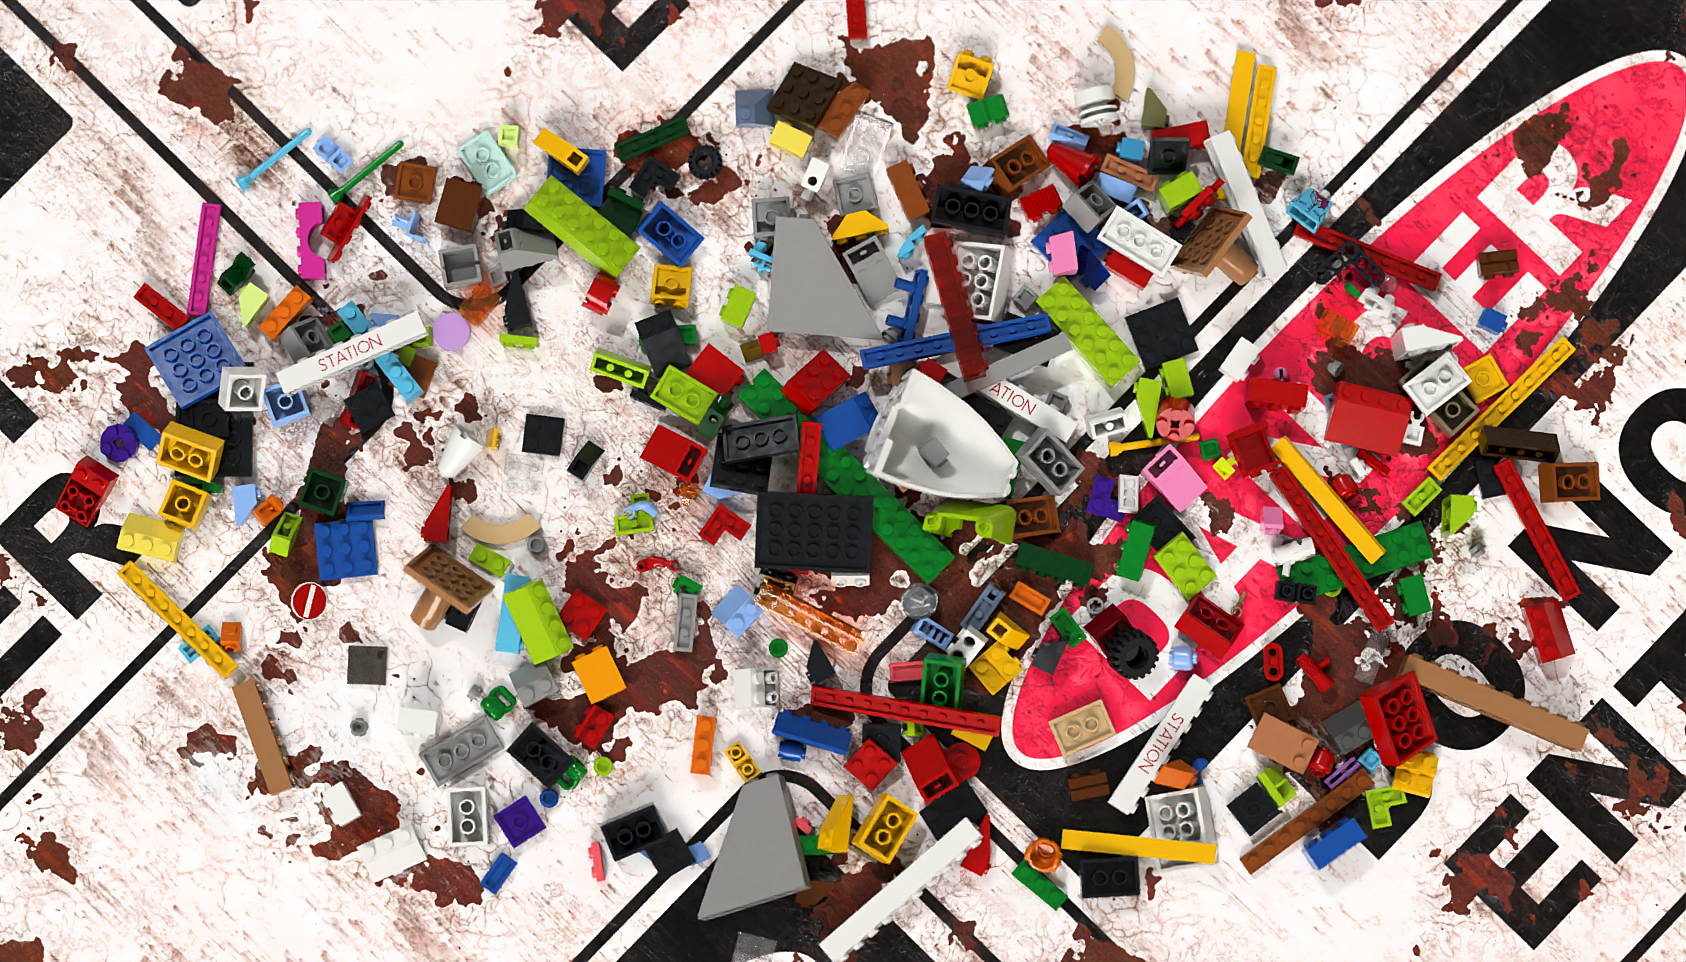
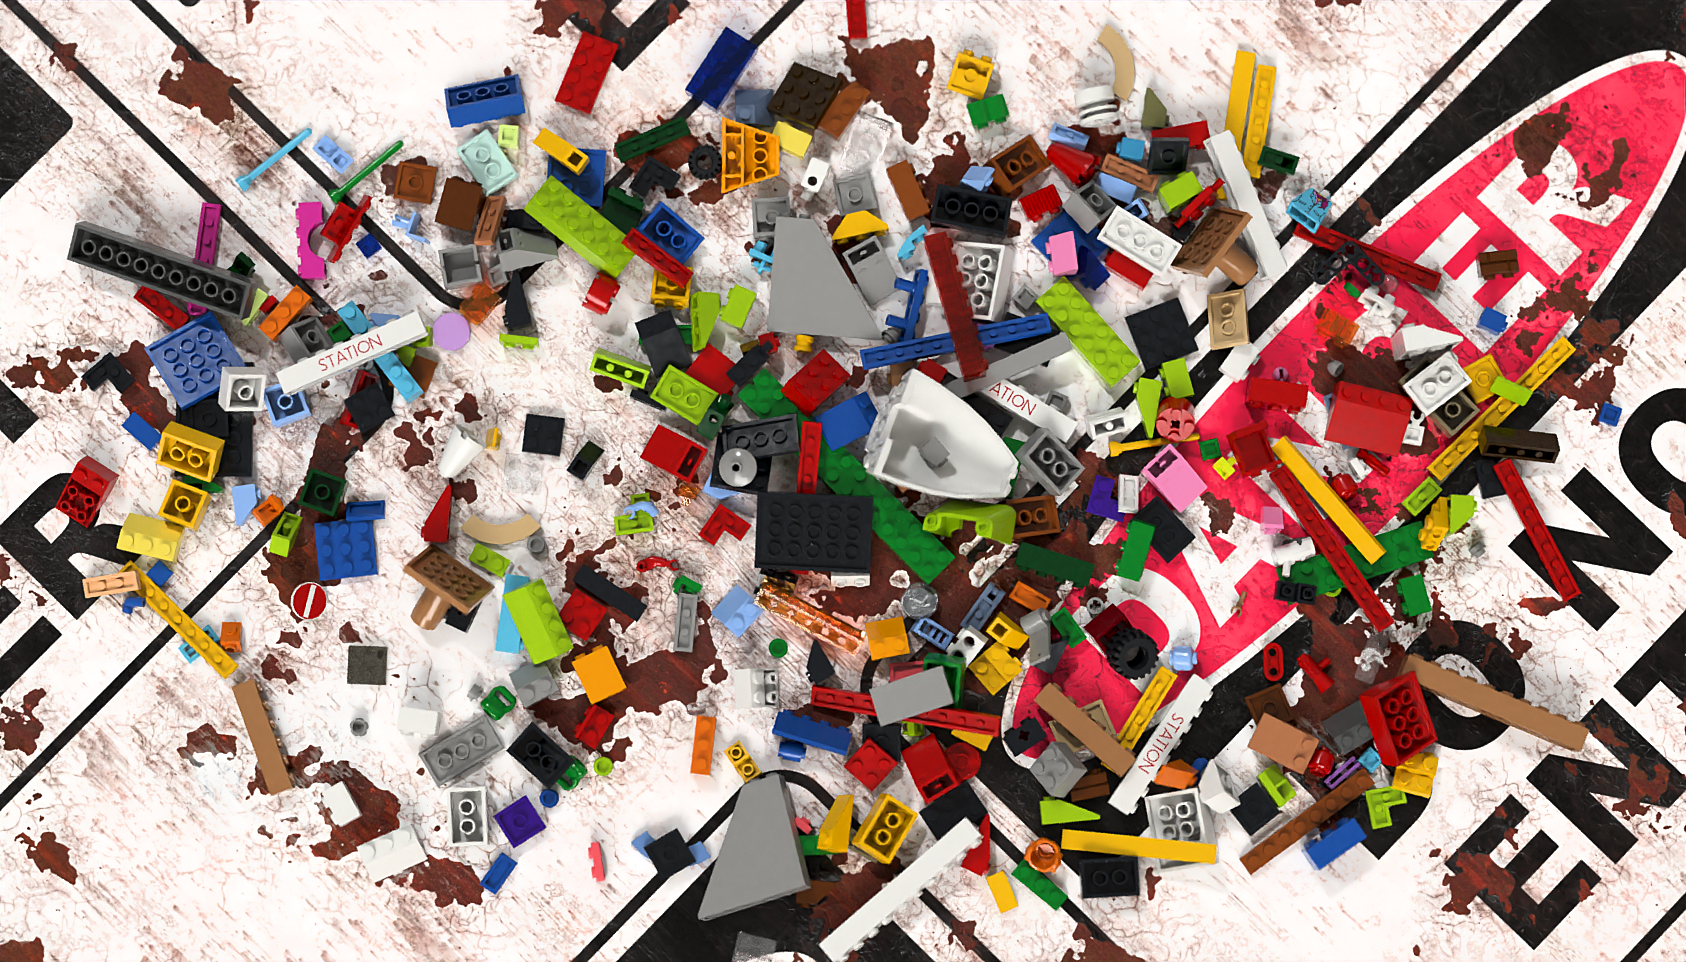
dark purple plate [100,424,139,462] -> none
black slope [600,801,669,862] -> none
lime plate [1153,531,1218,601] -> none
red slope [1174,592,1245,660] -> none
red slope [1521,599,1576,665] -> none
dark orange slope [1538,462,1601,503] -> none
none -> dark grey brick [67,221,259,320]
none -> black plate [81,352,136,394]
none -> light nougat plate [82,570,141,598]
none -> blue arm [122,596,146,614]
none -> blue tile [146,560,174,587]
none -> red tile [259,295,279,316]
none -> clear blue tile [355,233,383,260]
none -> blue slope [444,74,526,128]
none -> nougat plate [474,195,507,246]
none -> red plate [555,31,619,115]
none -> black tile [573,564,648,622]
none -> red tile [621,227,694,289]
none -> clear blue brick [685,27,758,114]
none -> clear tile [686,702,706,715]
none -> lime slope [690,291,721,352]
none -> light grey dish [719,448,757,487]
none -> light orange wedge [722,117,779,193]
none -> black hinge [726,341,773,388]
none -> yellow wheel [793,335,814,354]
none -> light orange slope [865,616,910,661]
none -> light grey tile [869,666,955,726]
none -> yellow slope [986,870,1018,913]
none -> black brick [1002,716,1047,758]
none -> light grey door [1020,607,1051,666]
none -> light grey brick [1029,741,1087,798]
none -> medium nougat brick [1033,682,1137,777]
none -> lime slope [1039,796,1100,825]
none -> yellow plate [1100,666,1178,772]
none -> white slope [1199,759,1241,814]
none -> tan plate [1207,288,1250,350]
none -> yellow plate [1418,497,1449,551]
none -> lime slope [1490,376,1533,406]
none -> blue tile [1597,402,1622,427]

